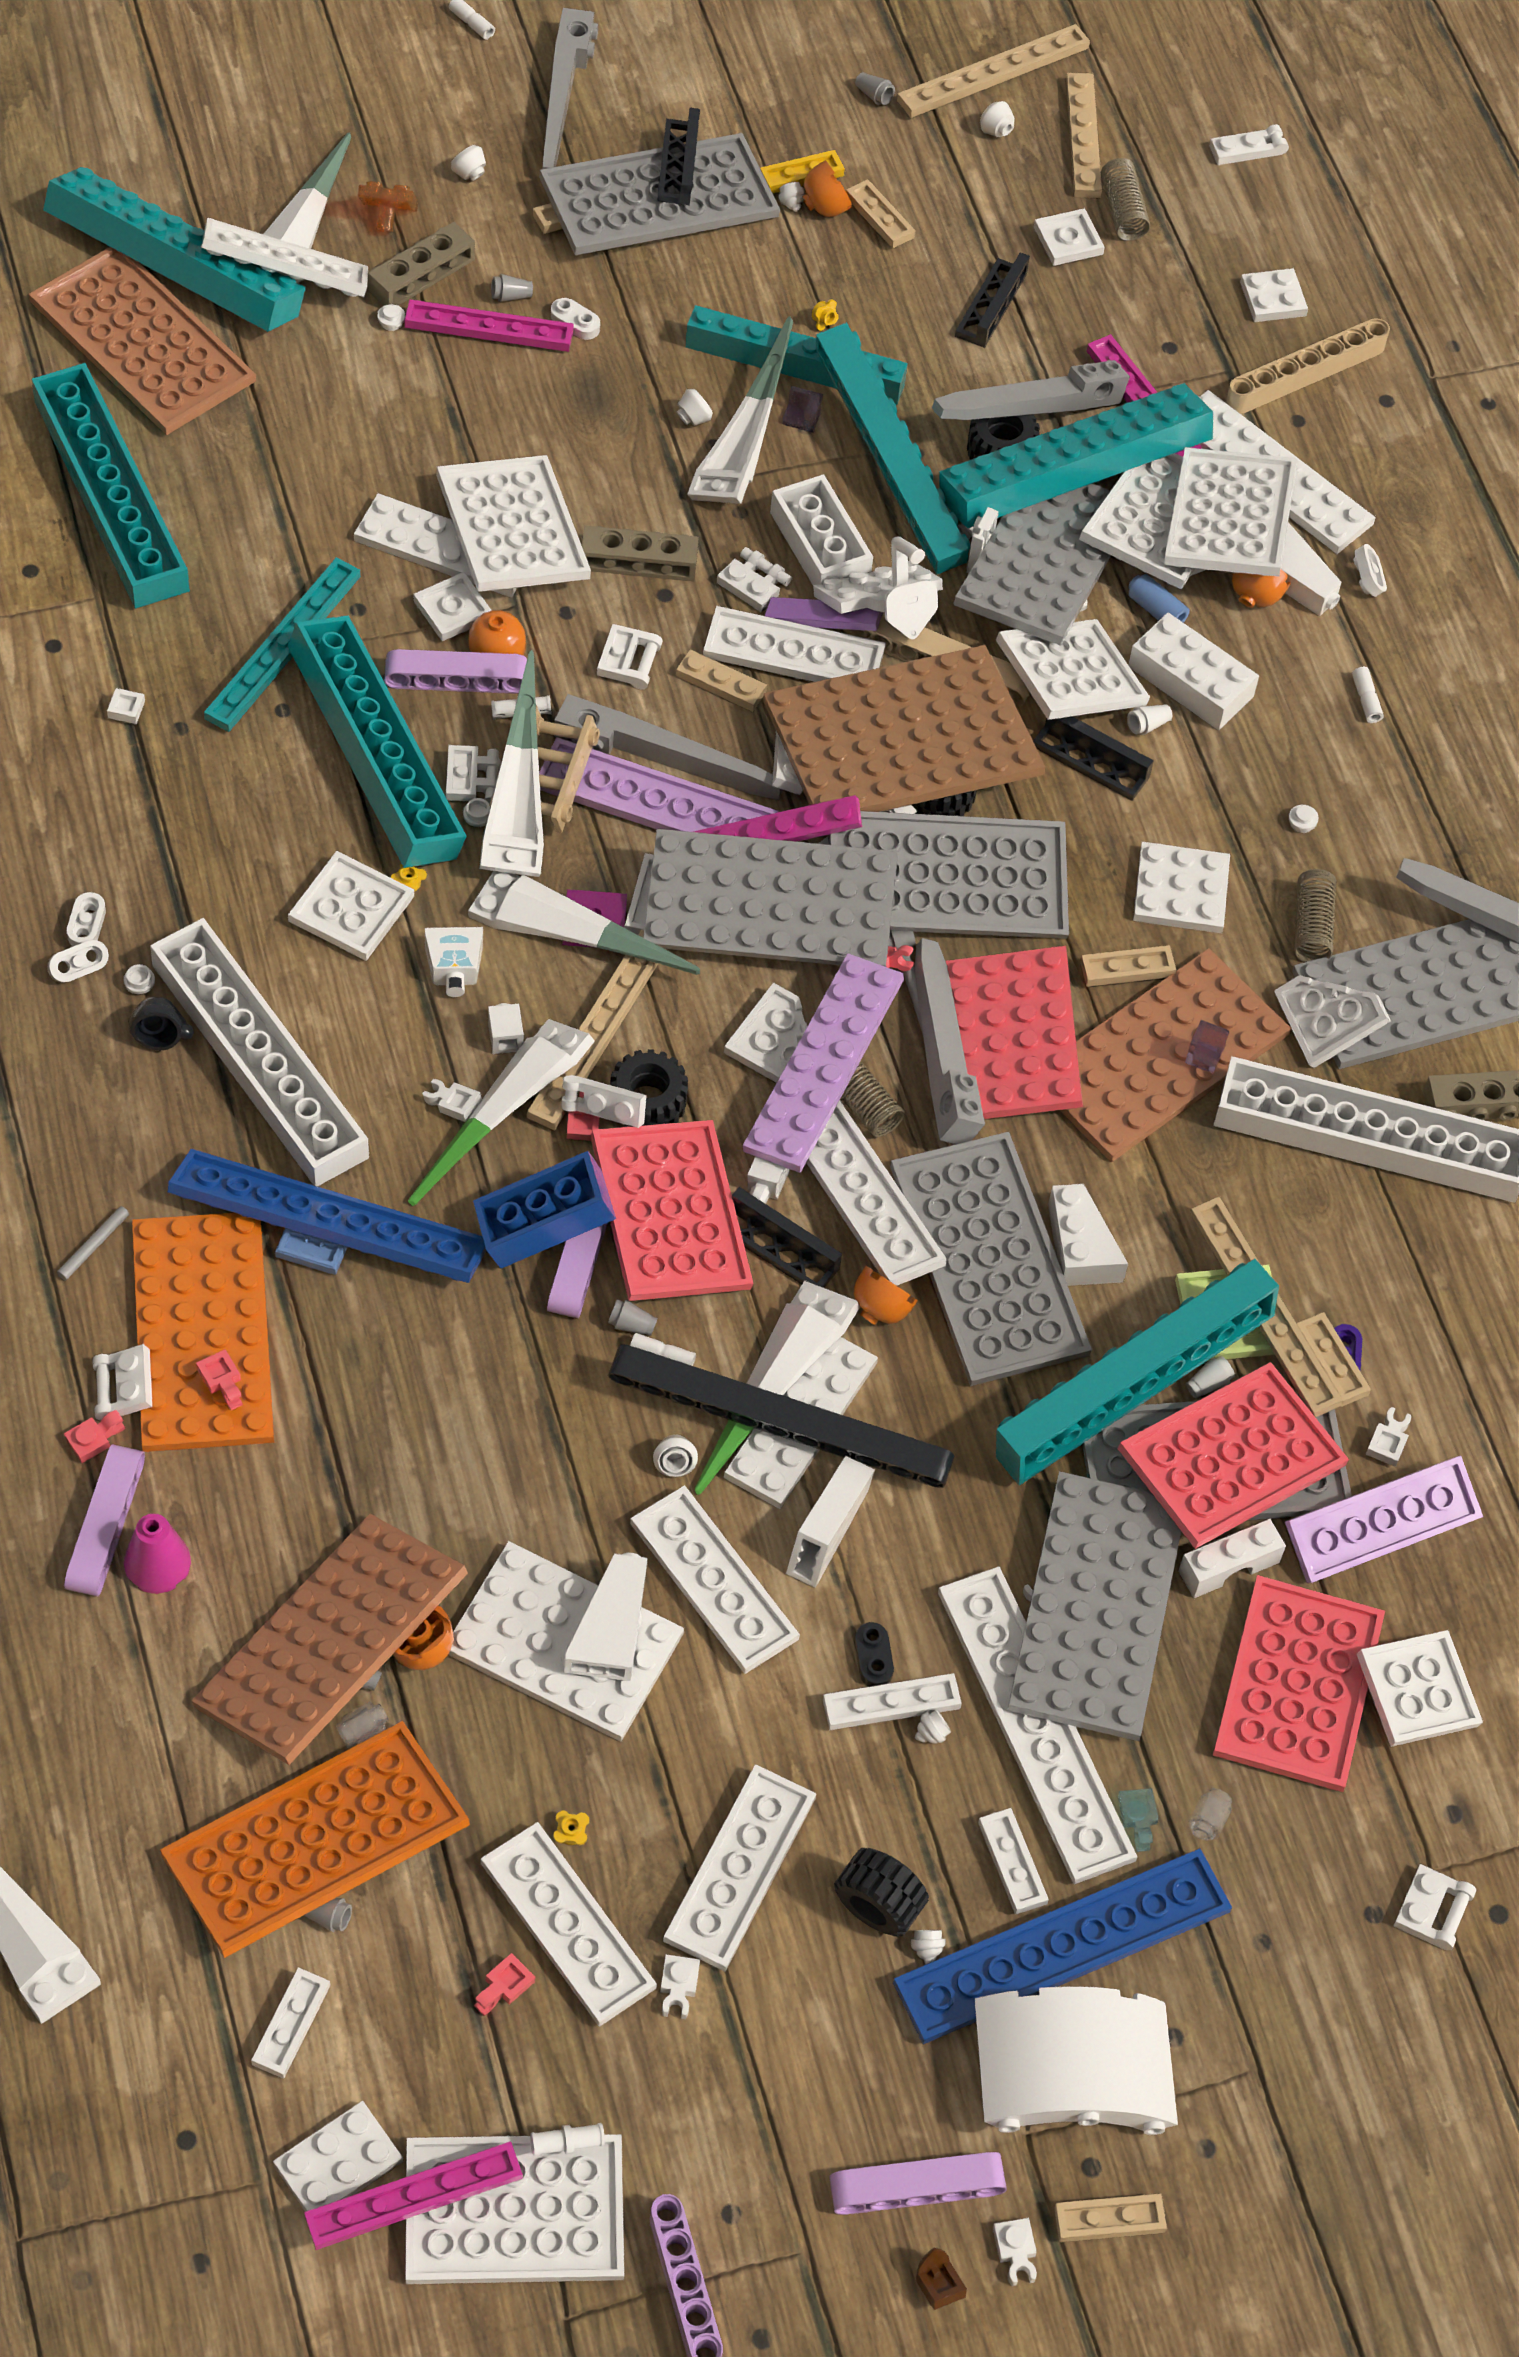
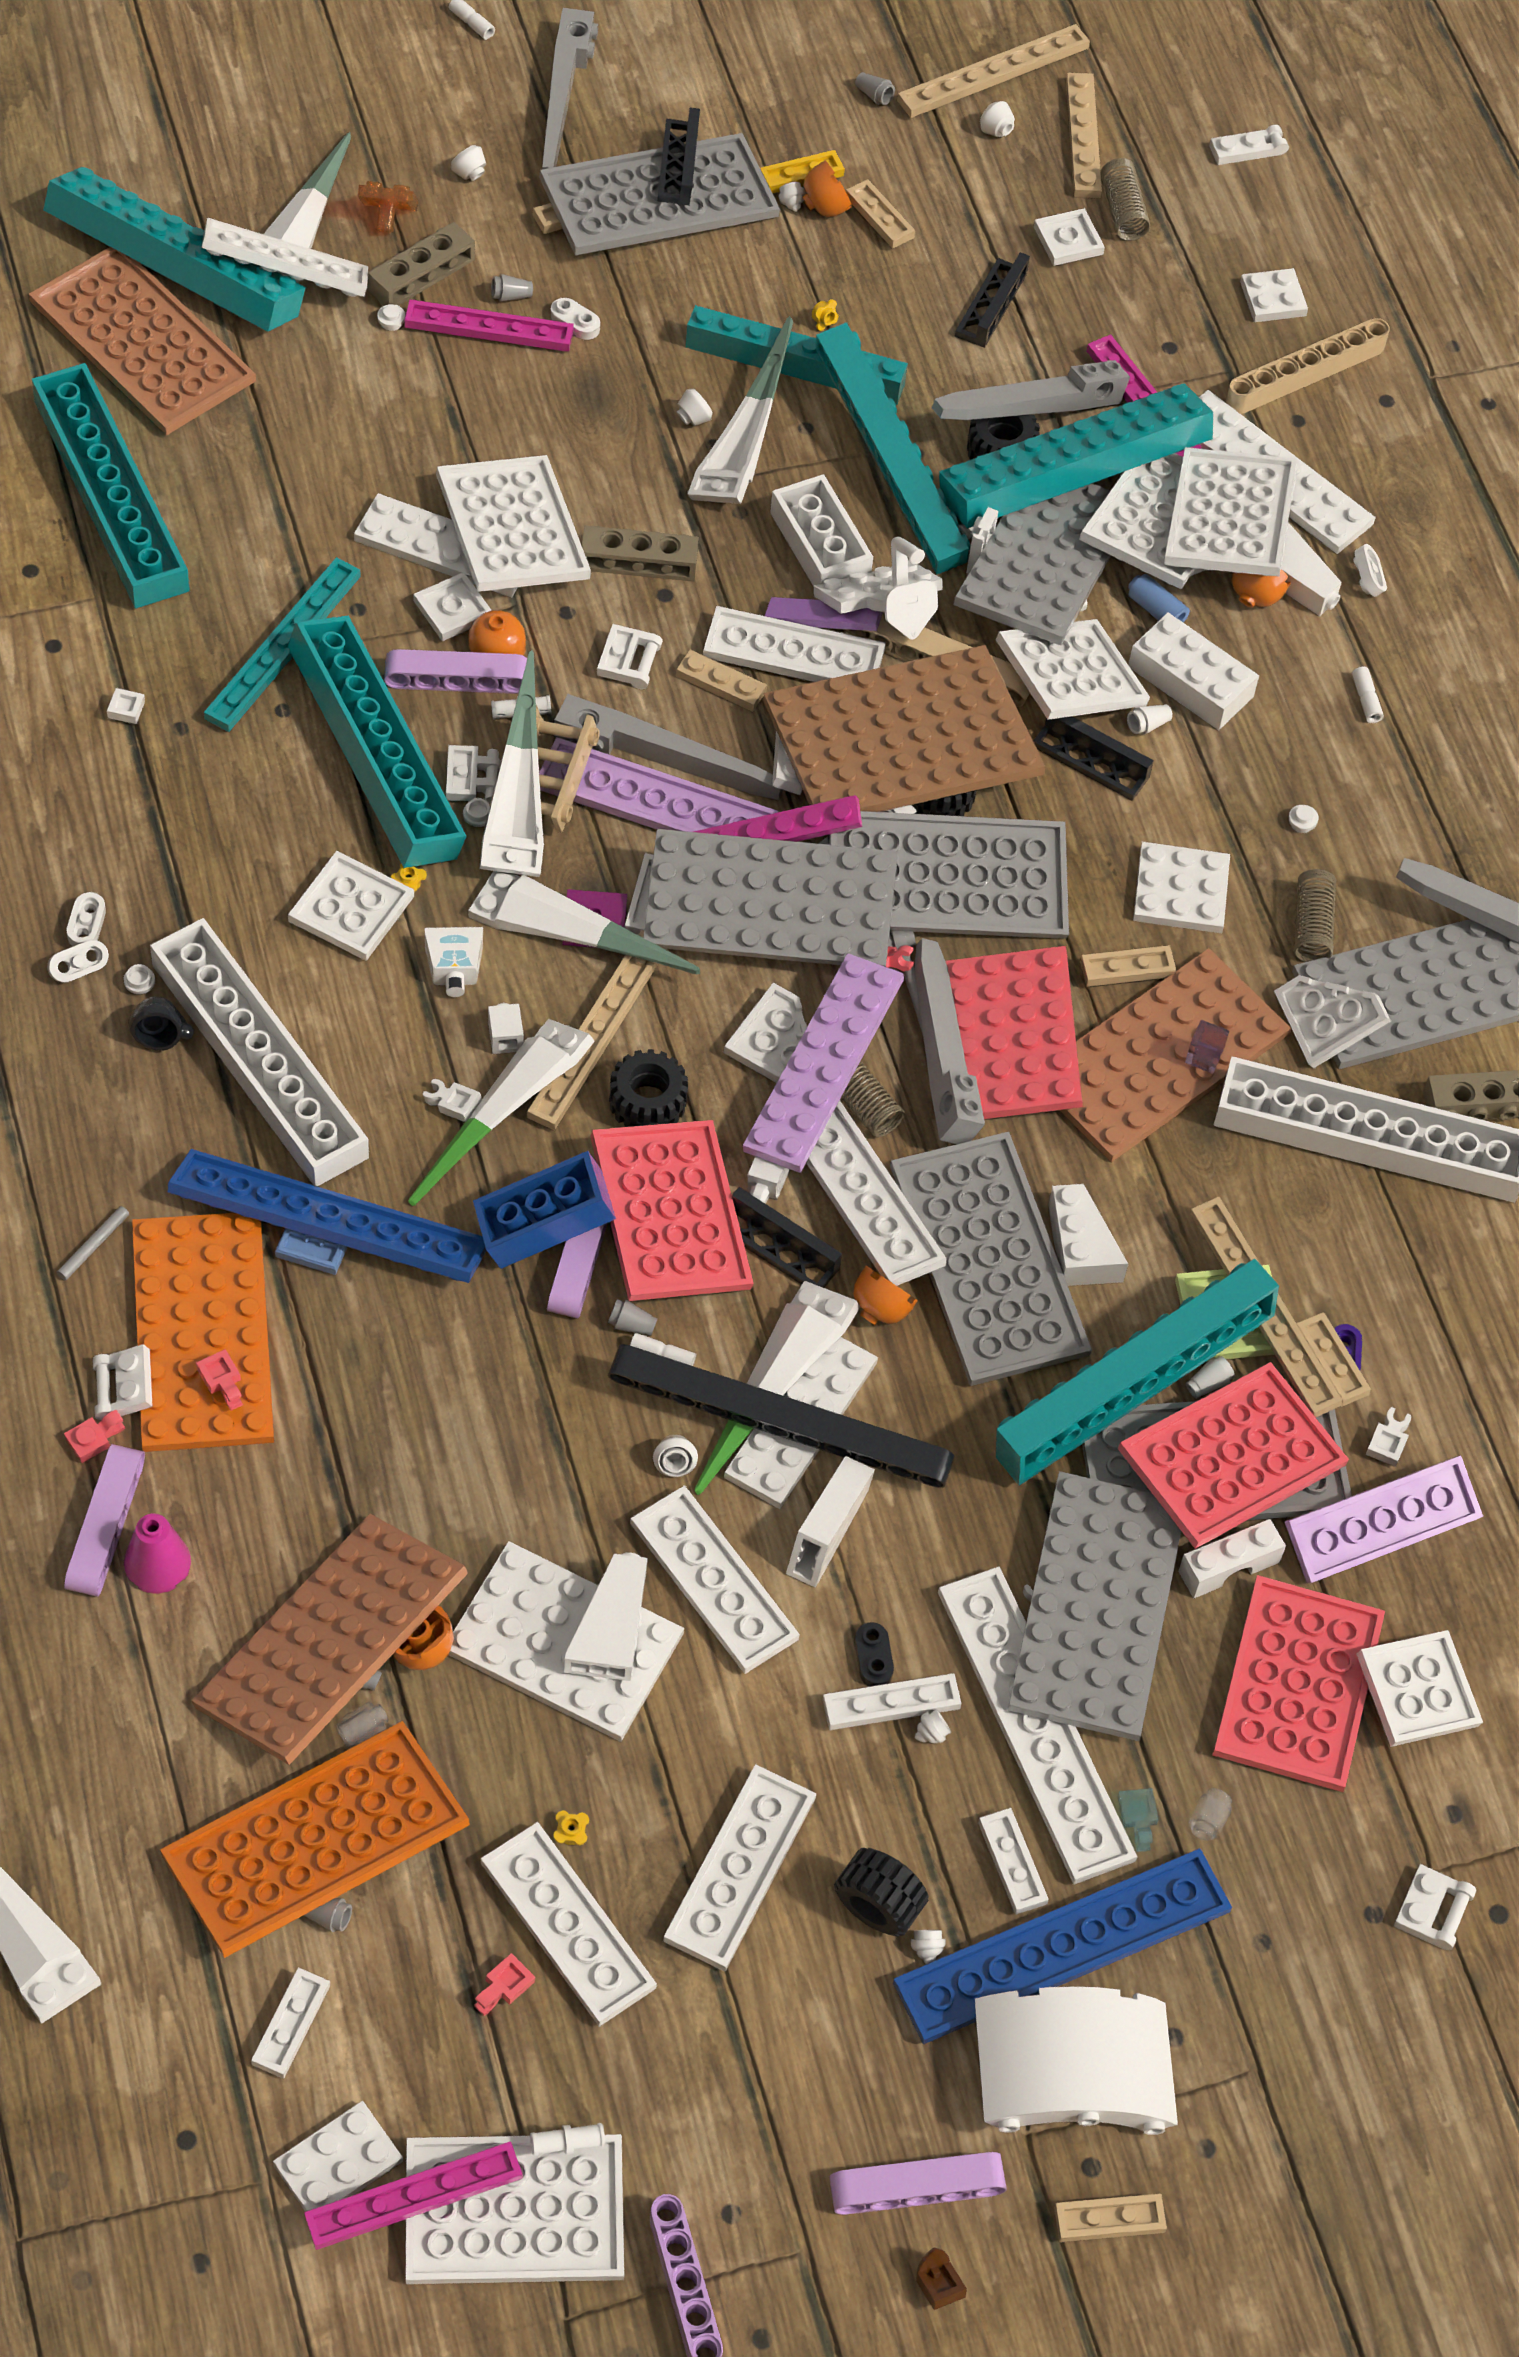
white plate [561,1075,646,1128] -> none
coral plate [567,1092,600,1141] -> none
white plate [660,1955,700,2019] -> none
white plate [717,547,792,613] -> none
panel [782,386,823,433] -> none
white plate [993,2218,1037,2286] -> none

